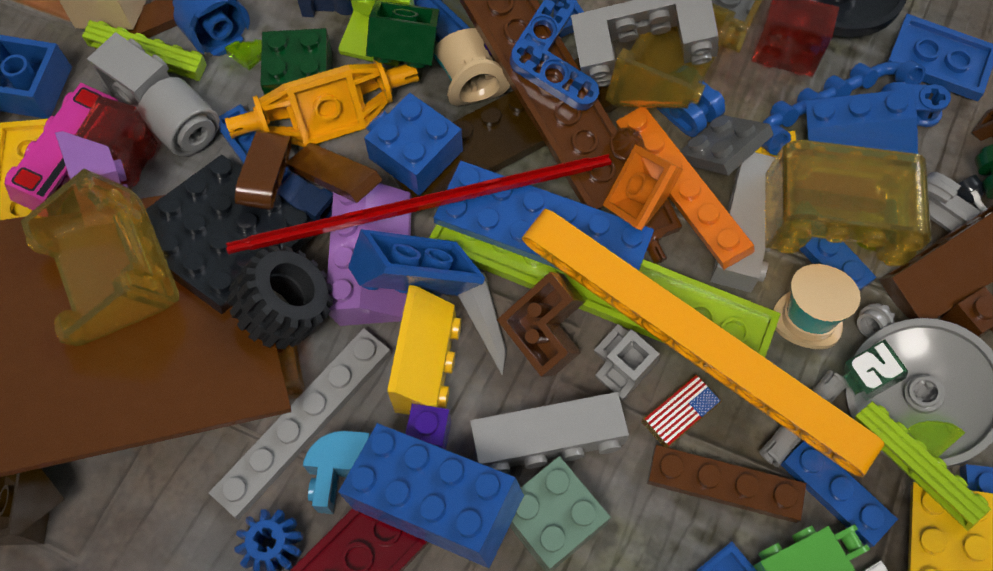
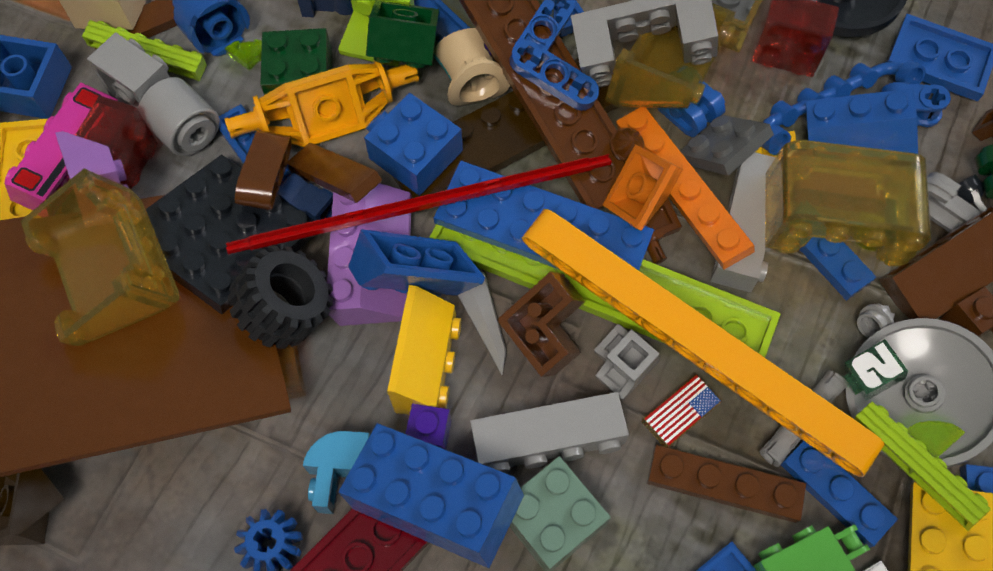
light grey plate [209,328,392,520] -> none
tan hat [773,264,861,349] -> none

